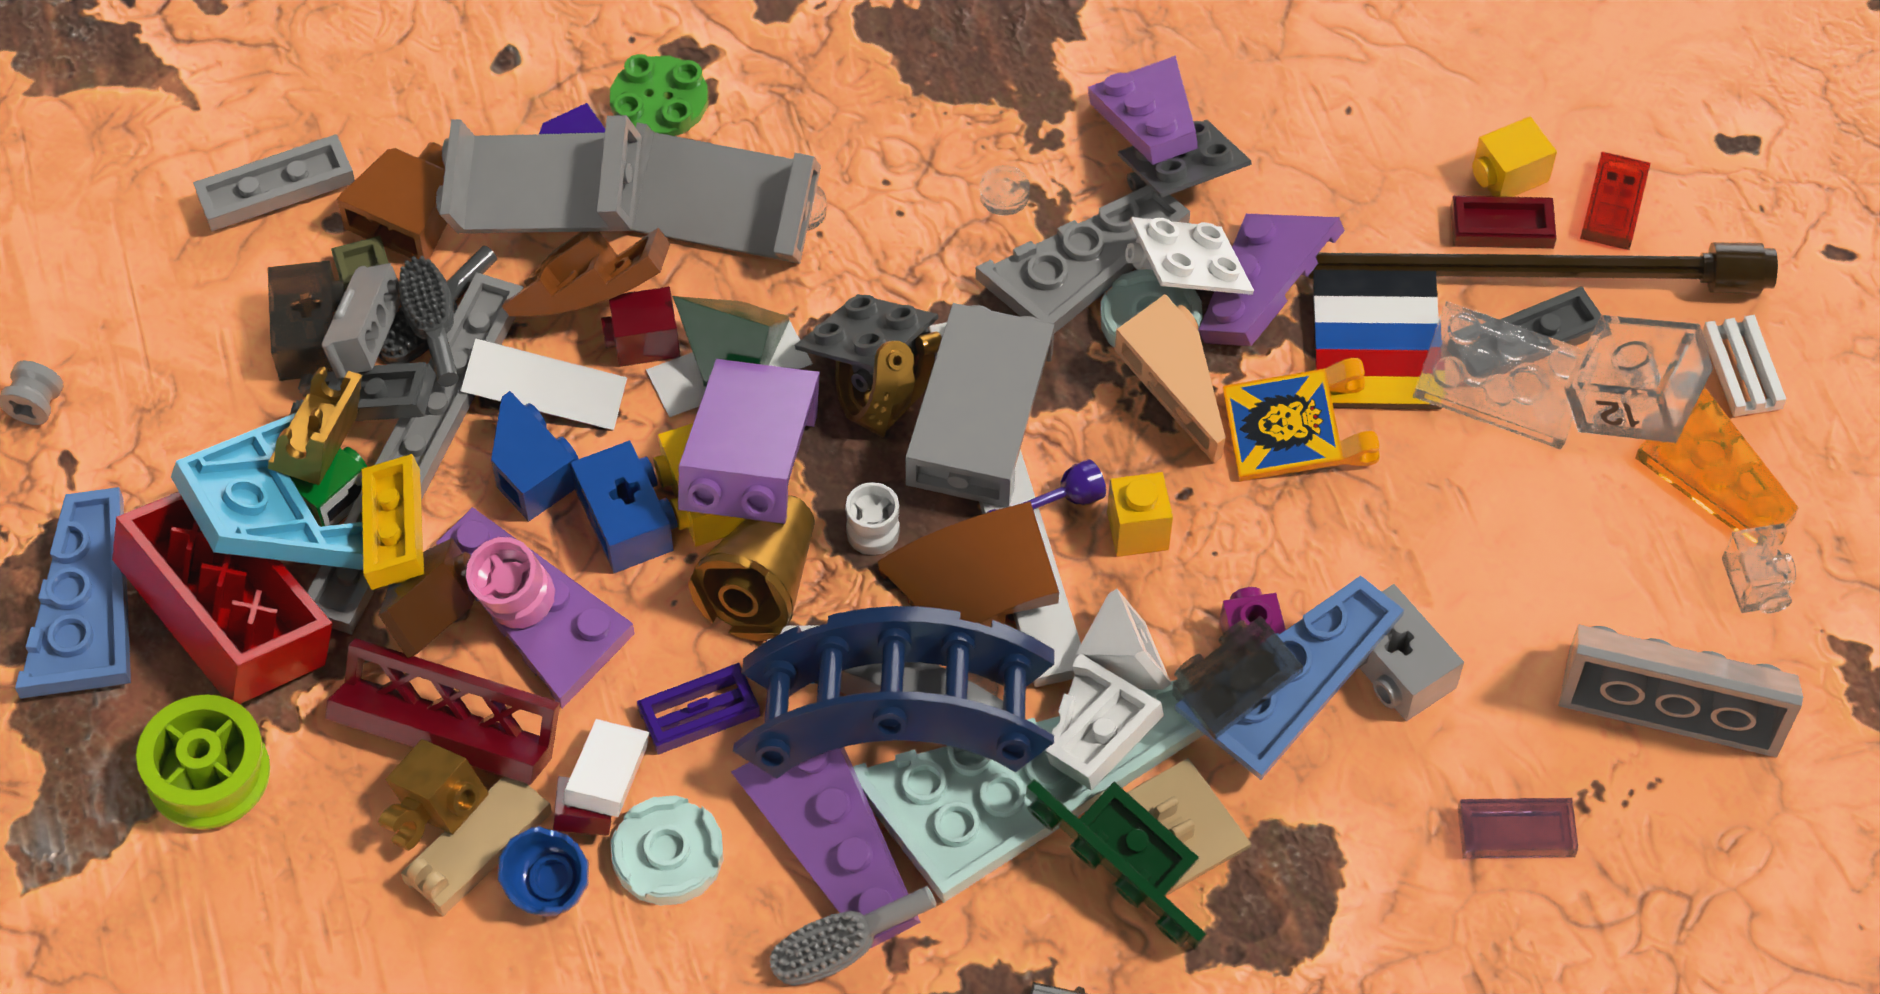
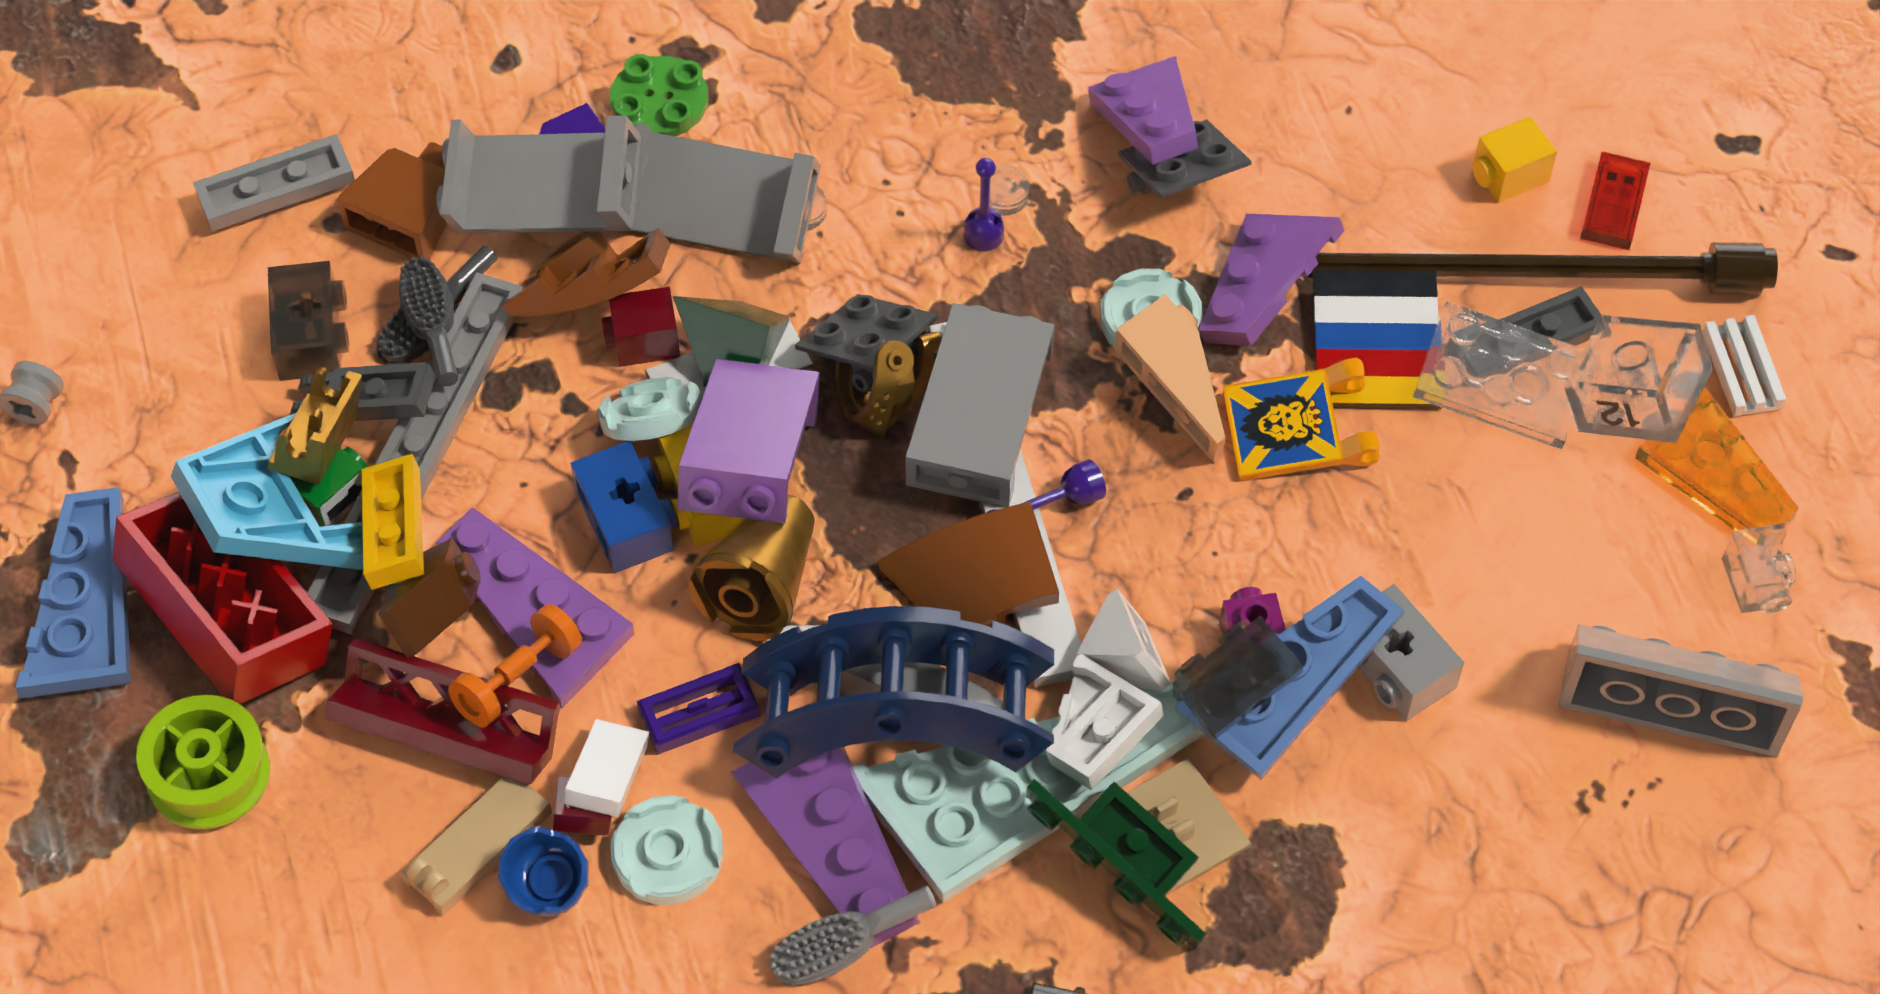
light grey piece [321,263,401,379] -> none
olive tile [331,236,389,293] -> none
pearl gold brick [378,739,489,851] -> none
white sticker [461,338,627,431] -> none
bright pink wheel [466,537,555,629] -> none
blue slope [491,391,579,522] -> none
white wheel [845,482,900,556] -> none
light grey wing [975,185,1191,334] -> none
yellow brick [1107,472,1173,557] -> none
white hinge [1125,217,1254,295] -> none
dark red tile [1450,195,1557,249] -> none
tile [1458,798,1579,859] -> none
none -> orange wheel [448,604,582,728]
none -> light aqua tile [597,377,702,441]
none -> dark purple hinge [964,158,1004,251]

